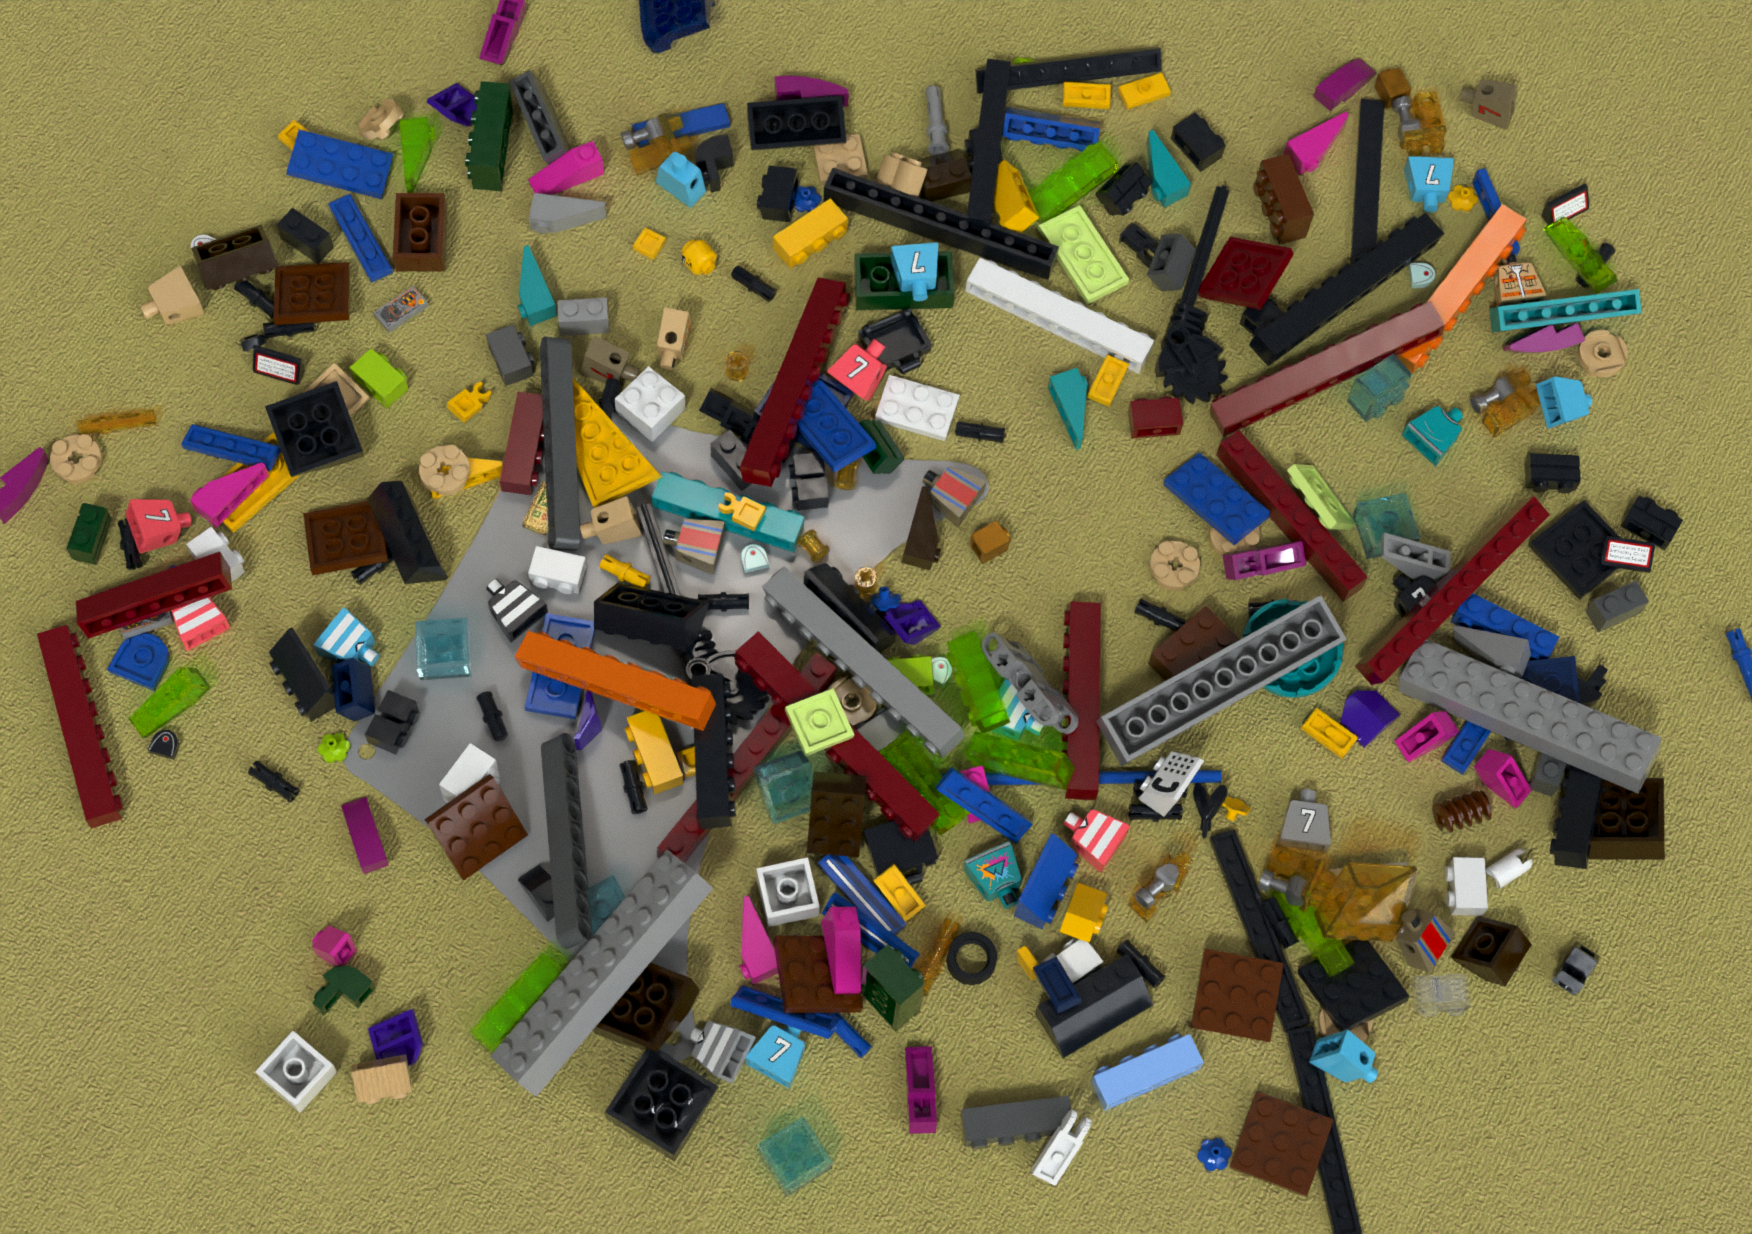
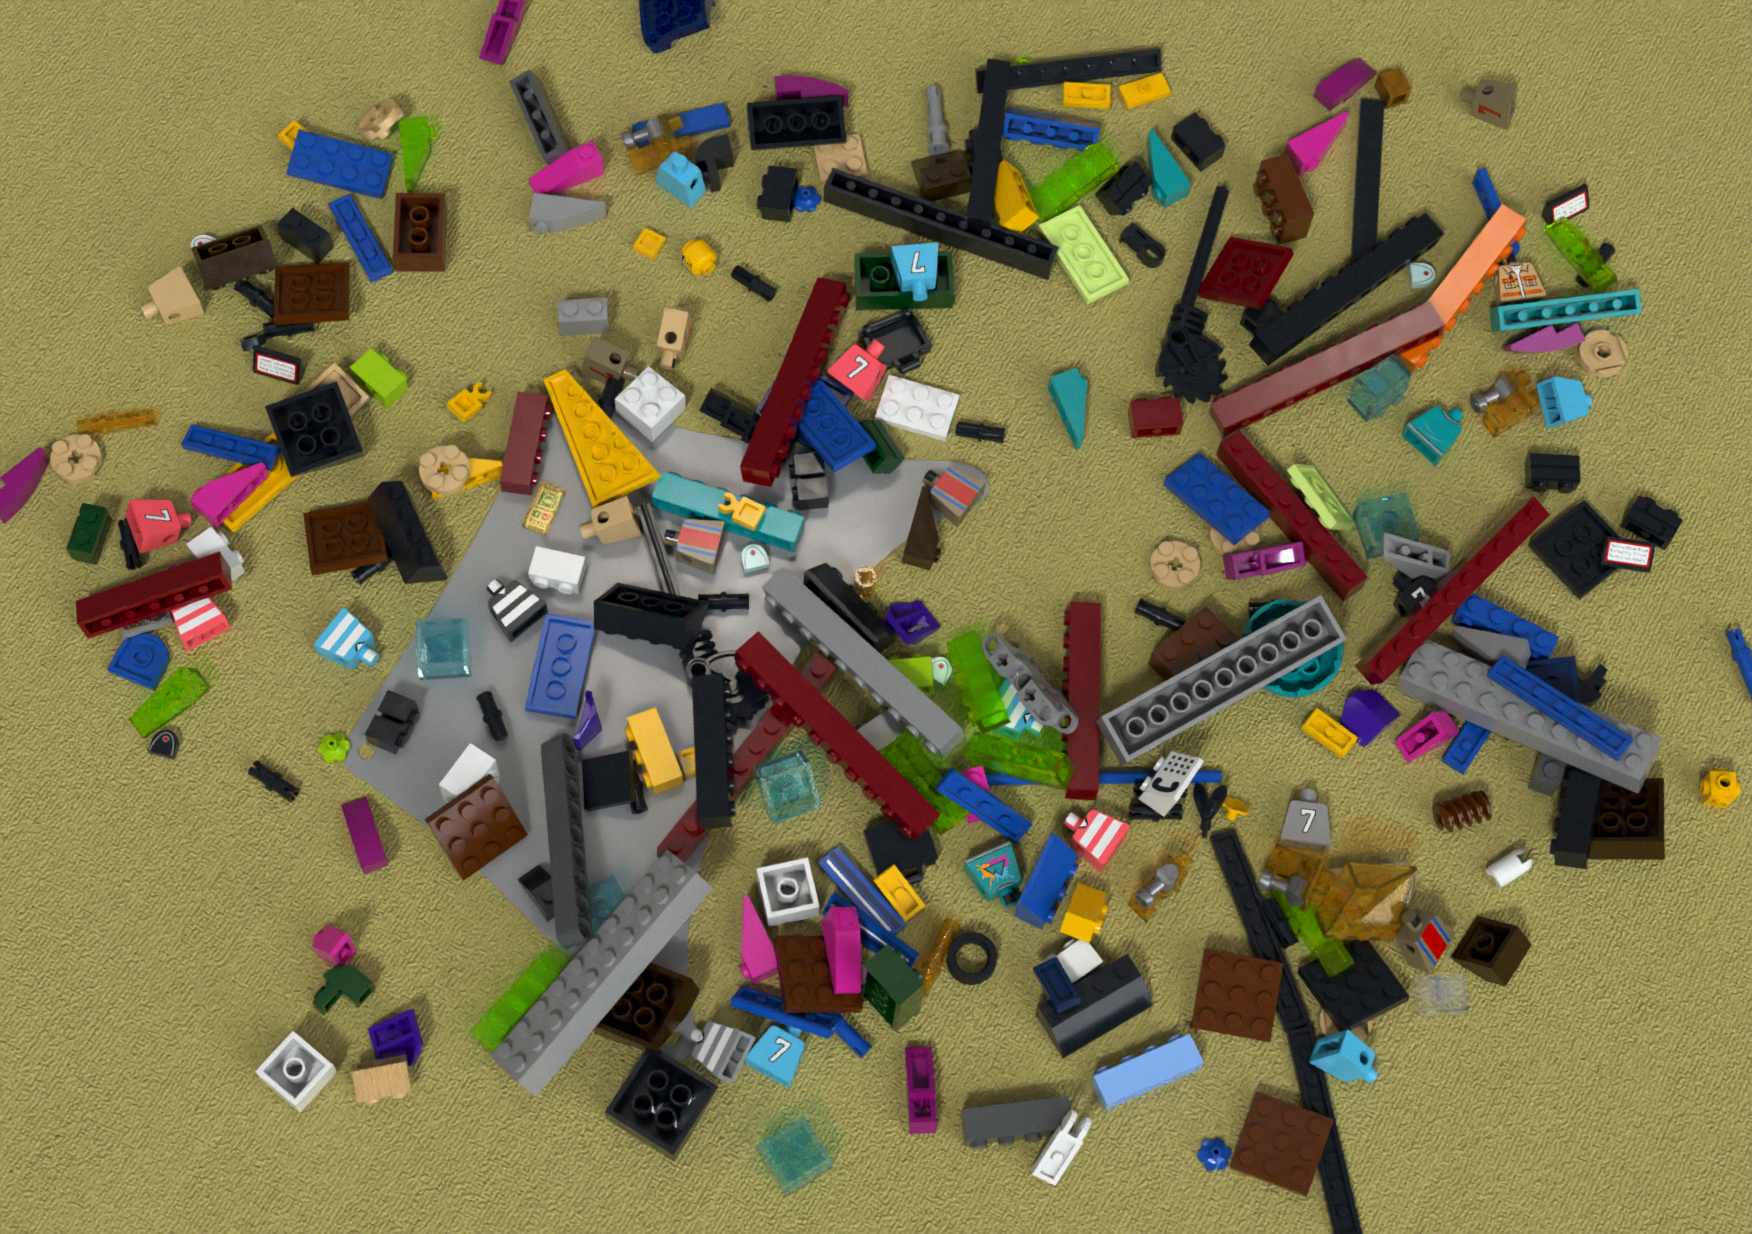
dark red brick [37,625,124,829] -> none
black slope [269,627,335,722] -> none
dark blue brick [332,658,375,722] -> none
tile [374,286,429,333] -> none
dark purple slope [427,83,477,127] -> none
dark green brick [465,81,513,191] -> none
dark grey brick [486,324,535,386] -> none
orange brick [514,630,716,731] -> none
teal slope [517,245,557,326] -> none
dark grey beam [540,336,580,551] -> none
yellow pin [599,554,651,588] -> none
black brick [710,429,752,491] -> none
clear yellow bush [726,351,748,382] -> none
yellow brick [773,198,848,269] -> none
yellowish green plate [785,688,854,756] -> none
clear yellow bush [797,529,830,563] -> none
dark brown brick [807,772,866,857] -> none
tan plate [829,677,877,728] -> none
clear yellow bush [834,461,859,490] -> none
blue plant [870,586,901,611] -> none
tan brick [875,152,927,197] -> none
white brick [965,258,1154,374] -> none
pearl gold brick [969,521,1011,564] -> none
yellow tile [1017,946,1039,981] -> none
yellow plate [1087,354,1129,407] -> none
black pin [1116,940,1166,988] -> none
dark grey brick [1147,233,1196,291] -> none
clear yellow hips [1391,91,1447,157] -> none
medium azure torso [1404,156,1454,213] -> none
white brick [1445,857,1488,916] -> none
yellow plant [1447,185,1478,212] -> none
dark pink slope [1474,749,1532,808] -> none
black brick [1552,942,1600,996] -> none
dark grey brick [1586,581,1649,633] -> none
none -> black tile [582,750,635,812]
none -> blue tile [1487,655,1633,762]
none -> yellow brick [1700,768,1740,808]

